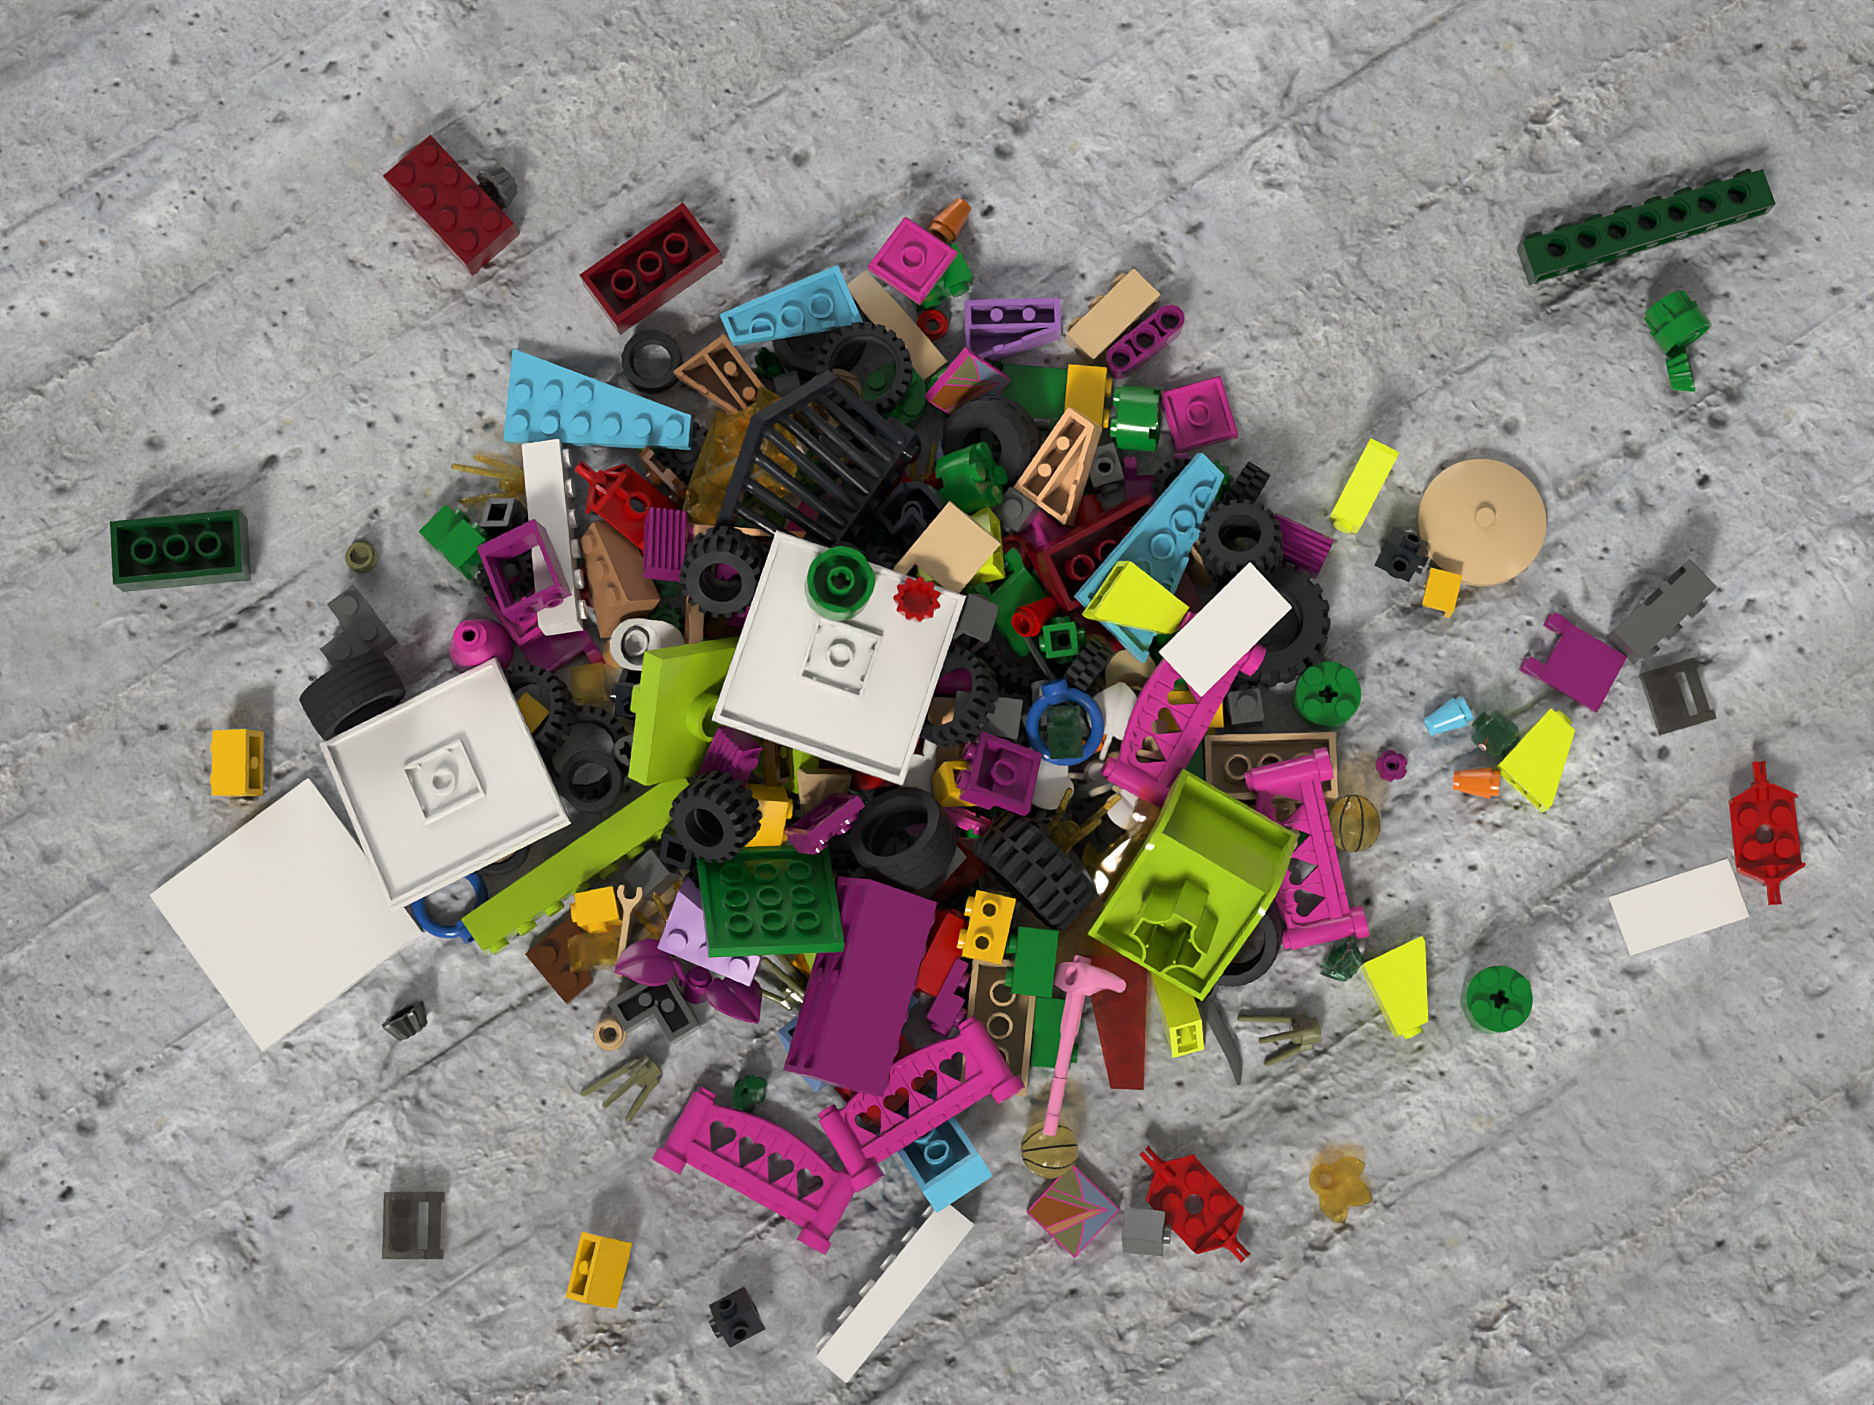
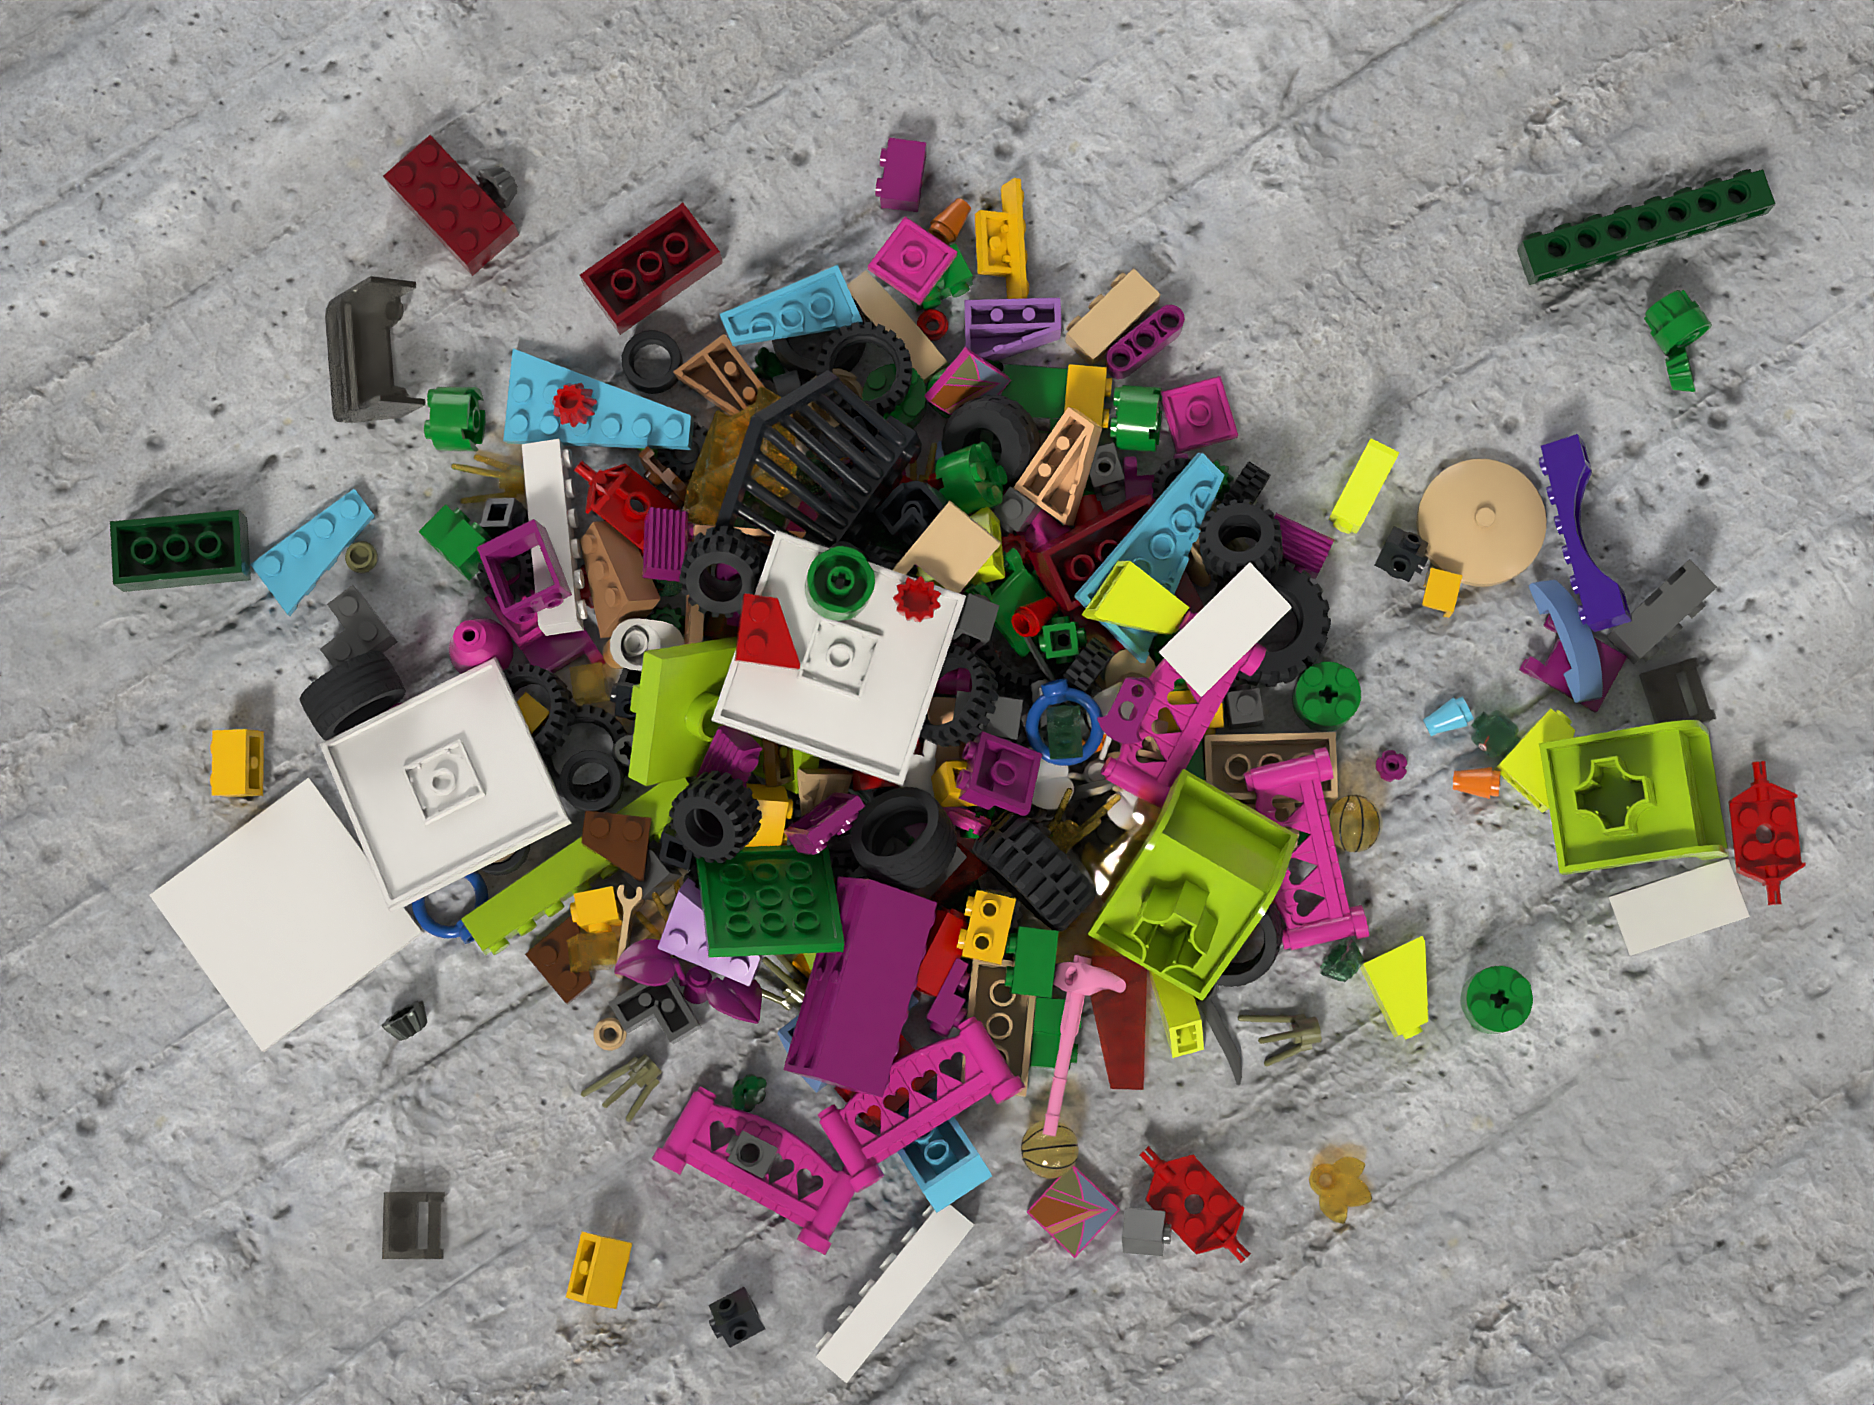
none -> medium azure wing [250,489,375,616]
none -> clear smoke windscreen [325,276,426,423]
none -> green brick [424,387,486,452]
none -> red piece [552,383,597,428]
none -> reddish brown wing [581,811,652,882]
none -> dark grey brick [725,1130,780,1179]
none -> red wing [734,593,800,670]
none -> magenta brick [875,138,927,212]
none -> yellow bracket [974,178,1029,299]
none -> magenta piece [1097,677,1156,744]
none -> medium blue slope [1528,580,1603,703]
none -> dark purple arch [1539,434,1632,632]
none -> lime piece [1539,720,1729,875]

